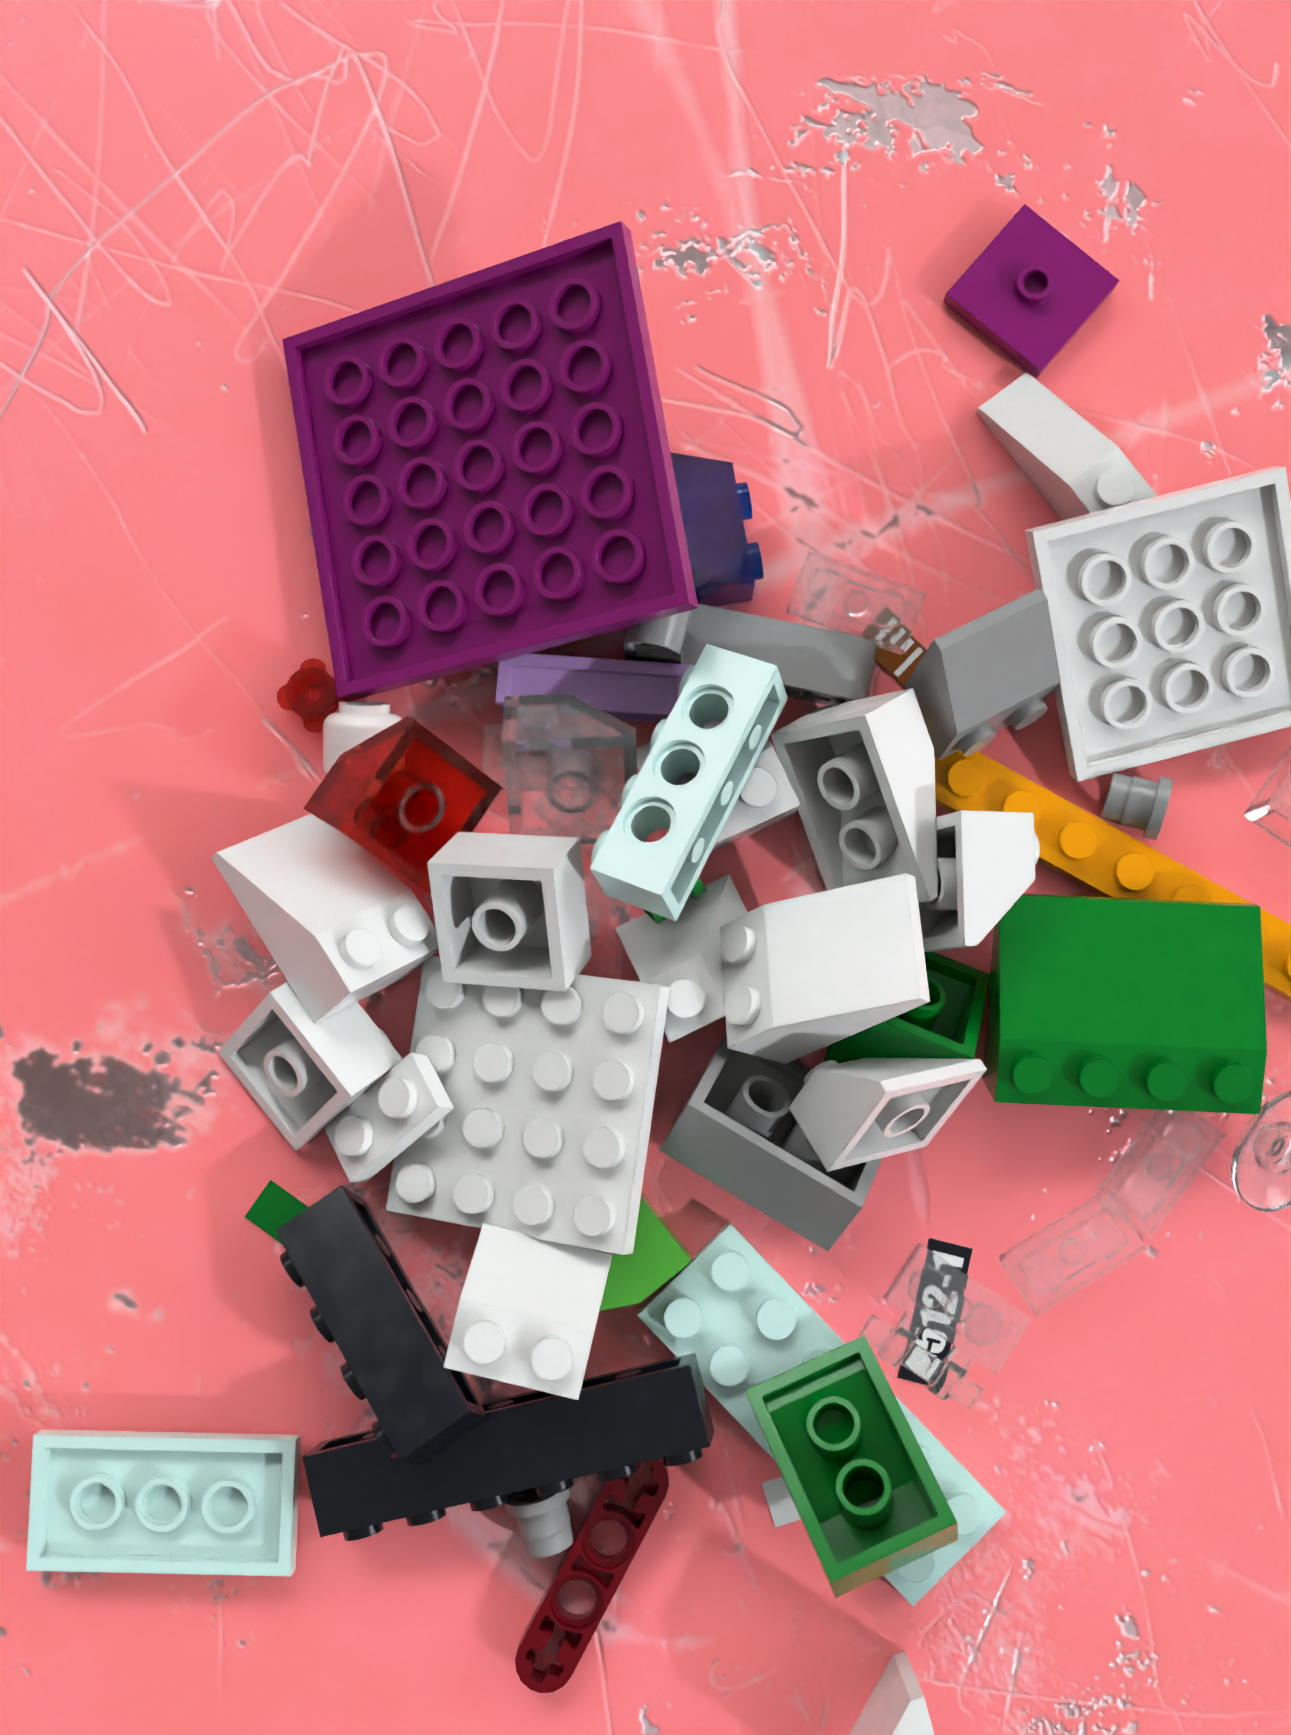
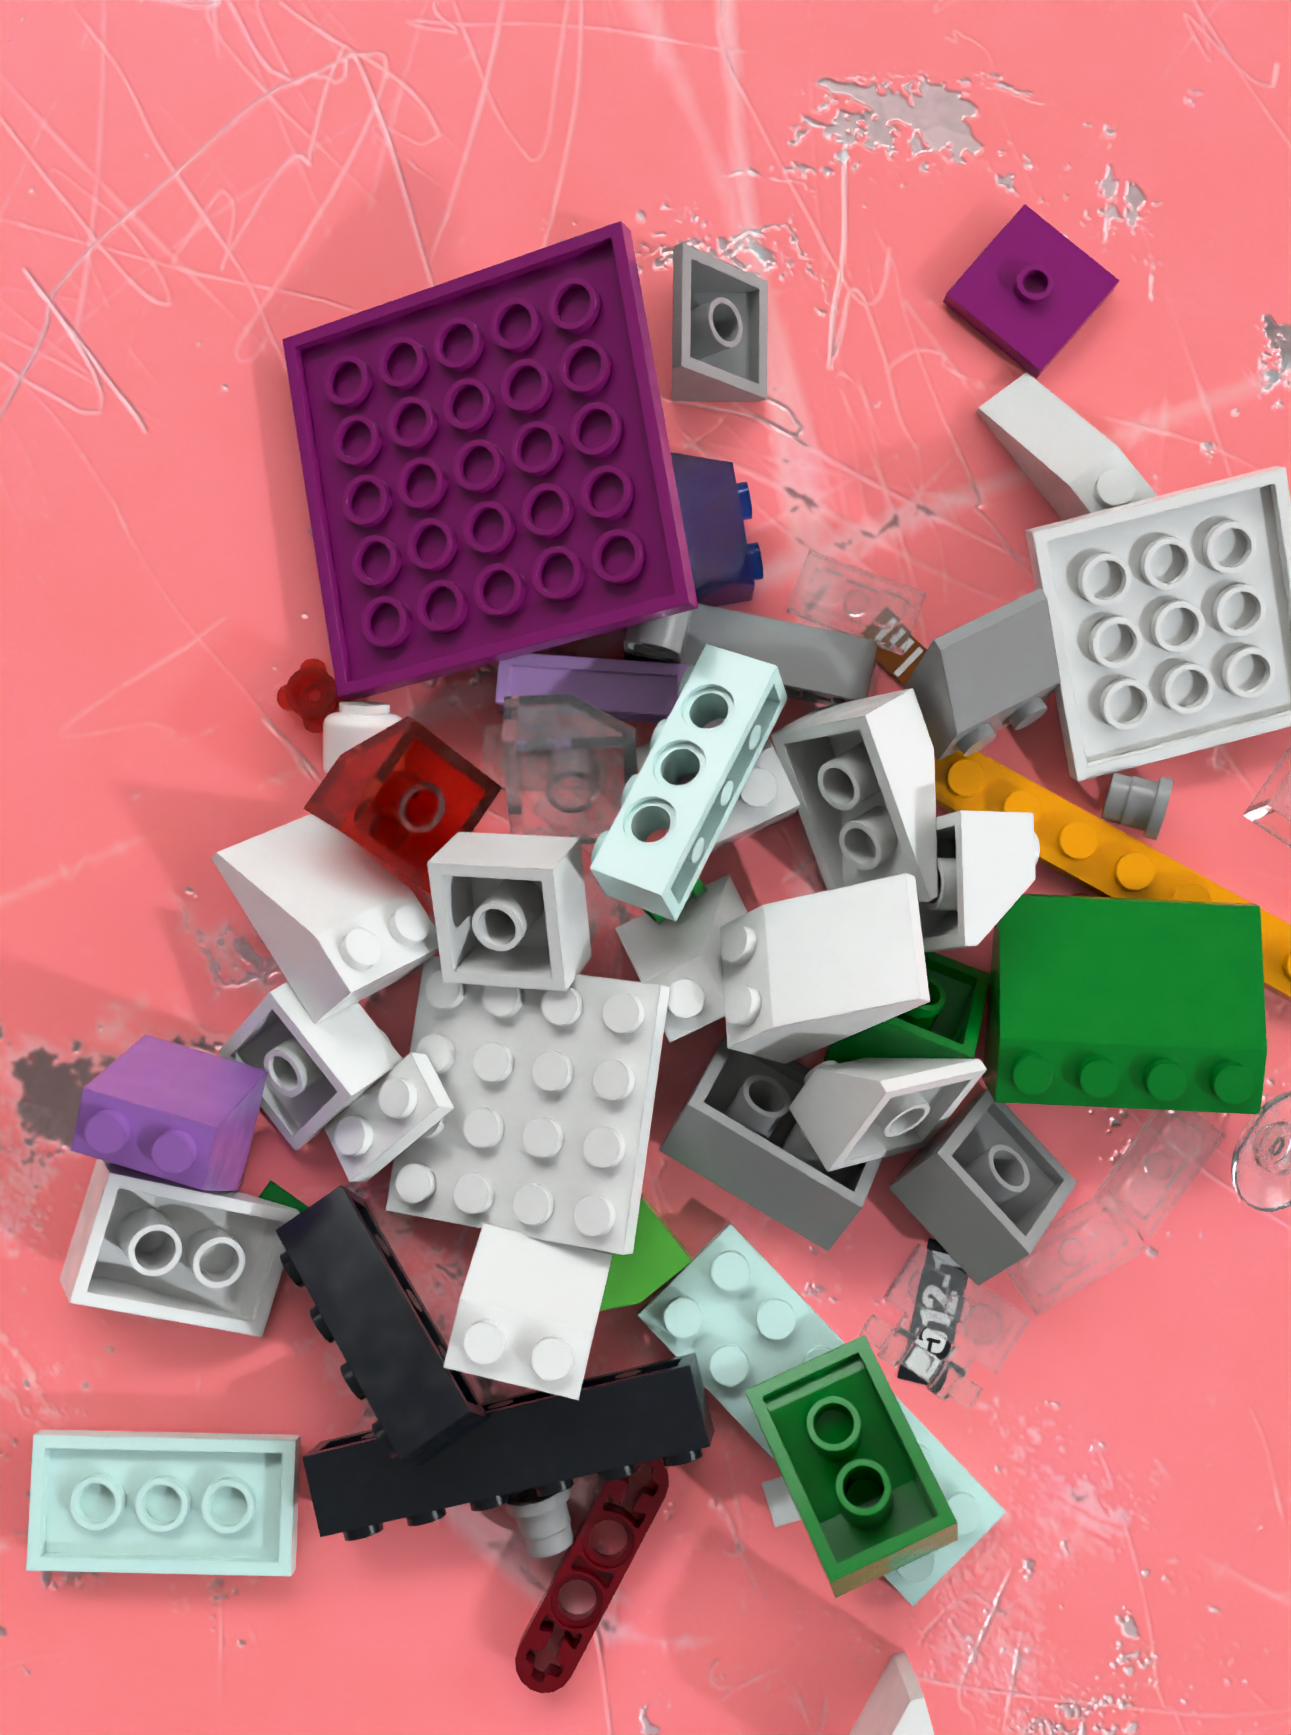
none -> white slope [60,1159,300,1337]
none -> medium lavender slope [70,1034,268,1191]
none -> light grey slope [672,242,768,402]
none -> light grey slope [888,1089,1077,1286]

